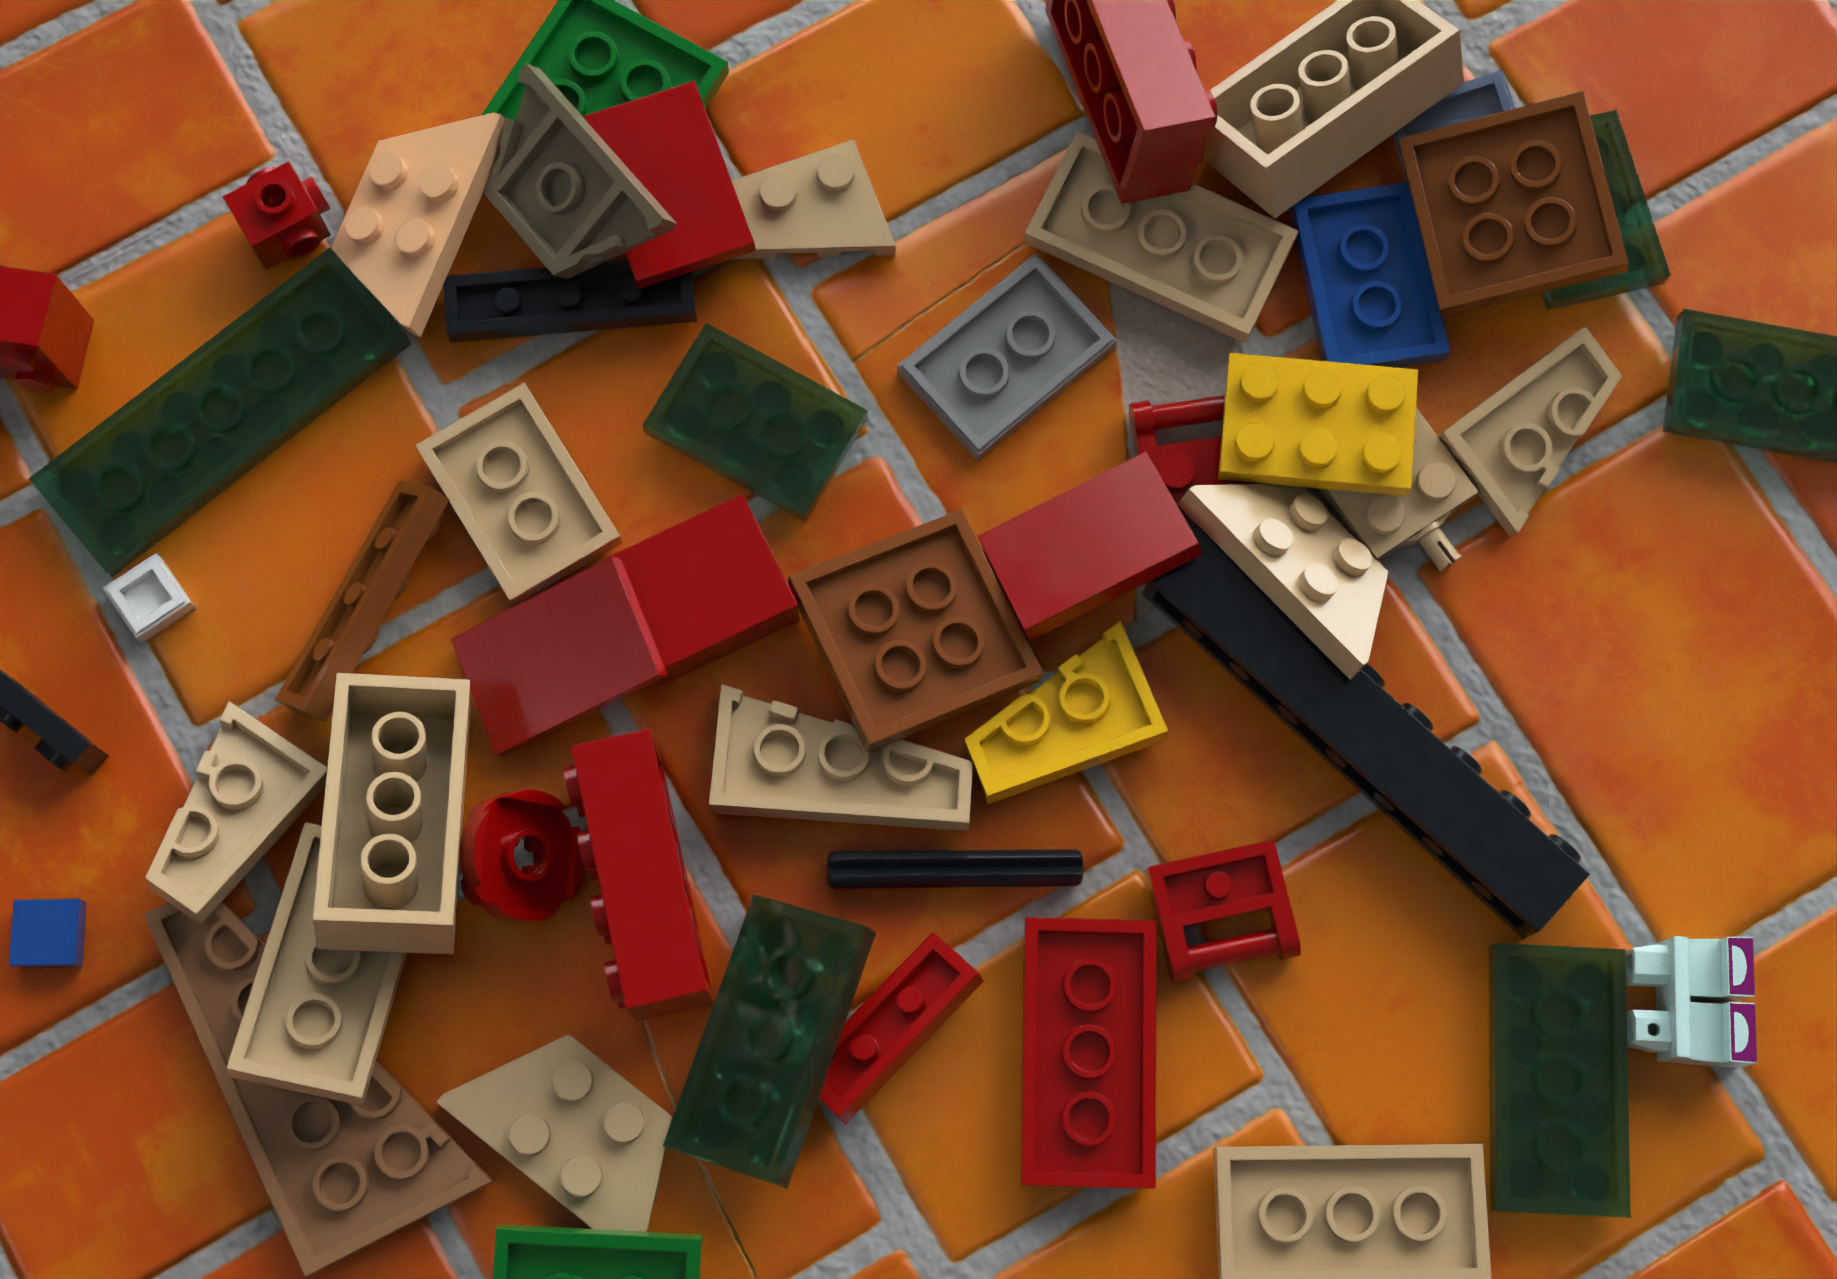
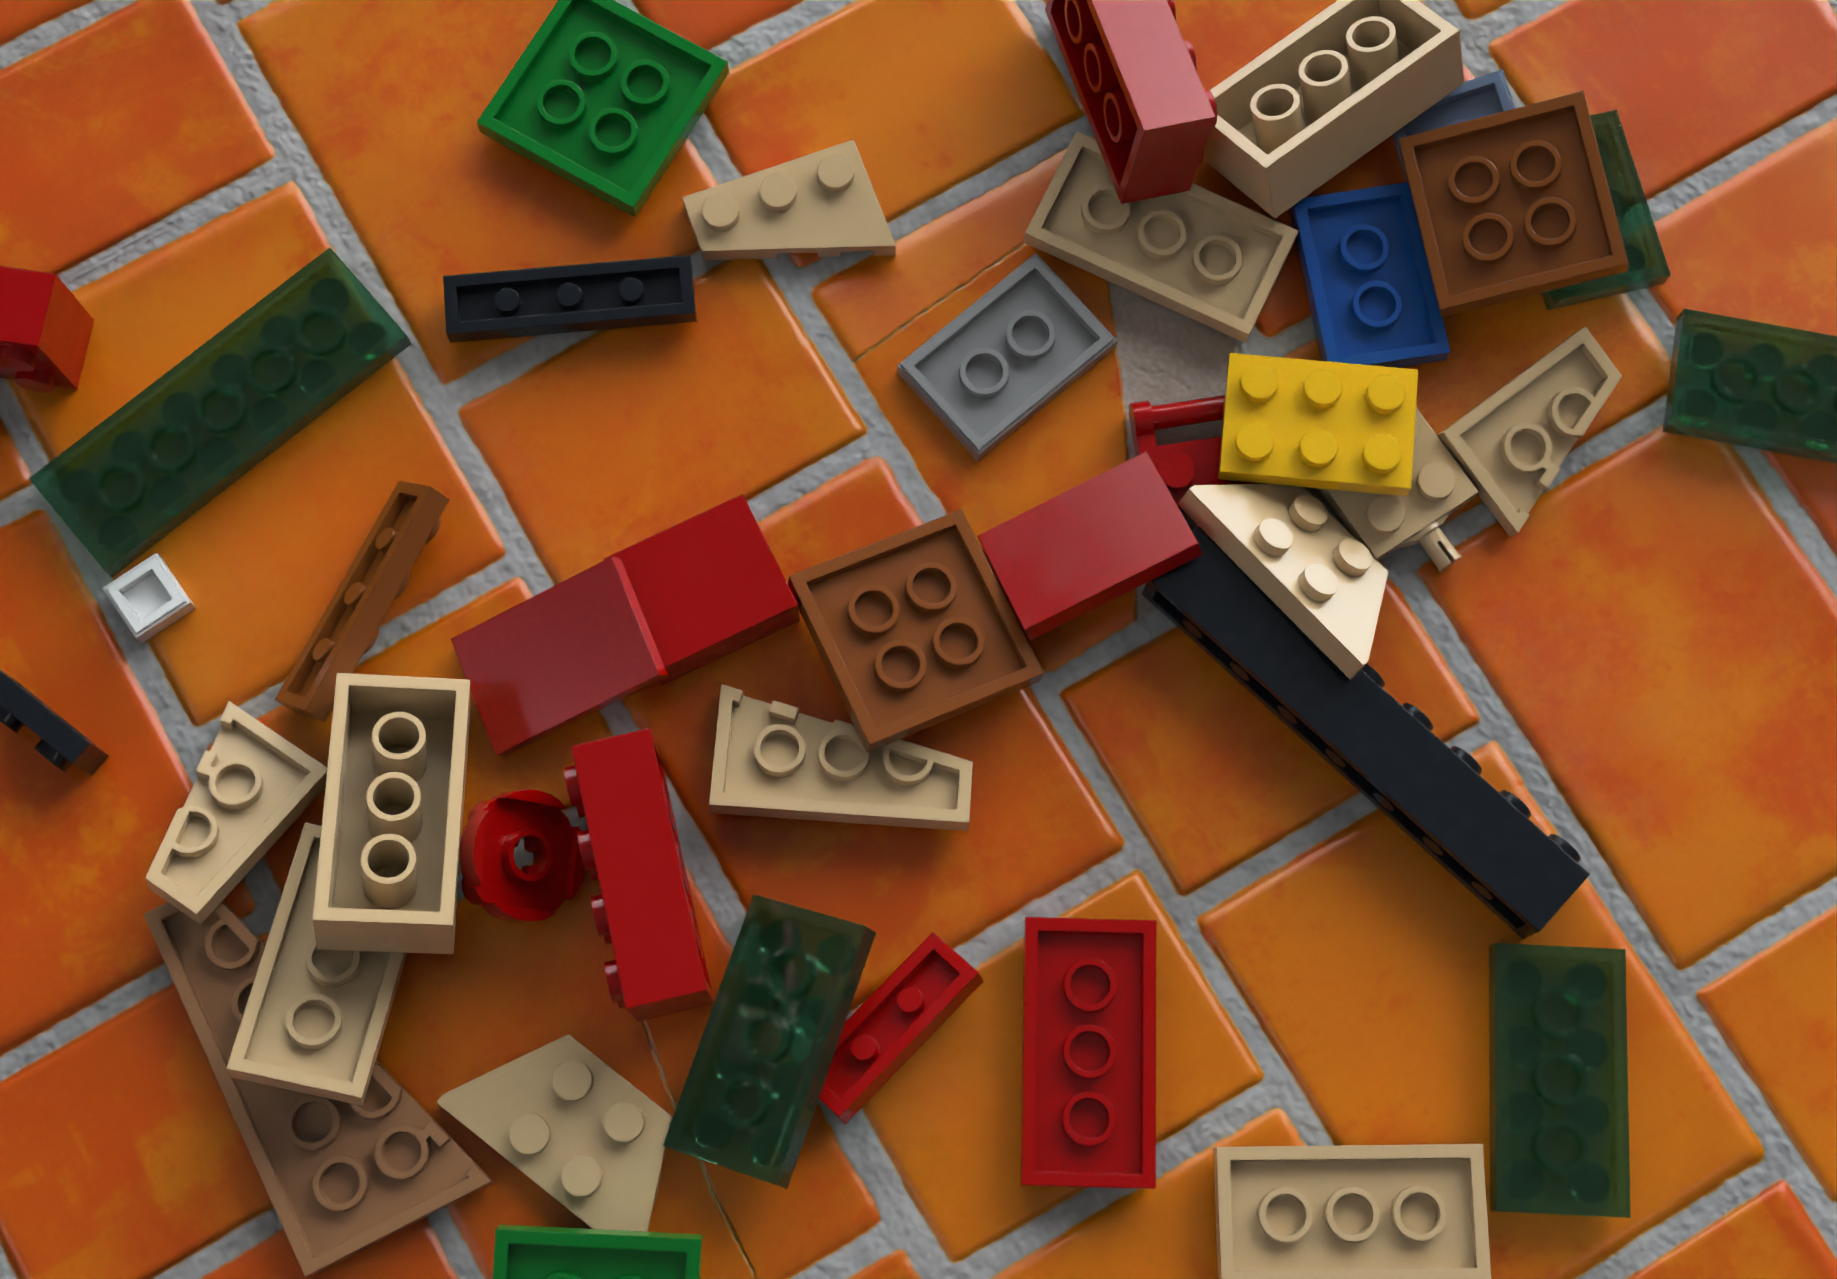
blue tile [9,899,86,968] -> none
red brick [222,161,331,270] -> none
light nougat wing [331,112,506,337] -> none
tan plate [415,382,622,607] -> none
dark tan wing [484,63,677,279] -> none
red tile [583,80,755,289] -> none
clear green plate [642,323,868,522] -> none
black axle [827,849,1084,889] -> none
yellow wing [964,620,1169,804] -> none
red plate [1145,839,1301,984] -> none
light aqua hips [1623,936,1757,1068] -> none

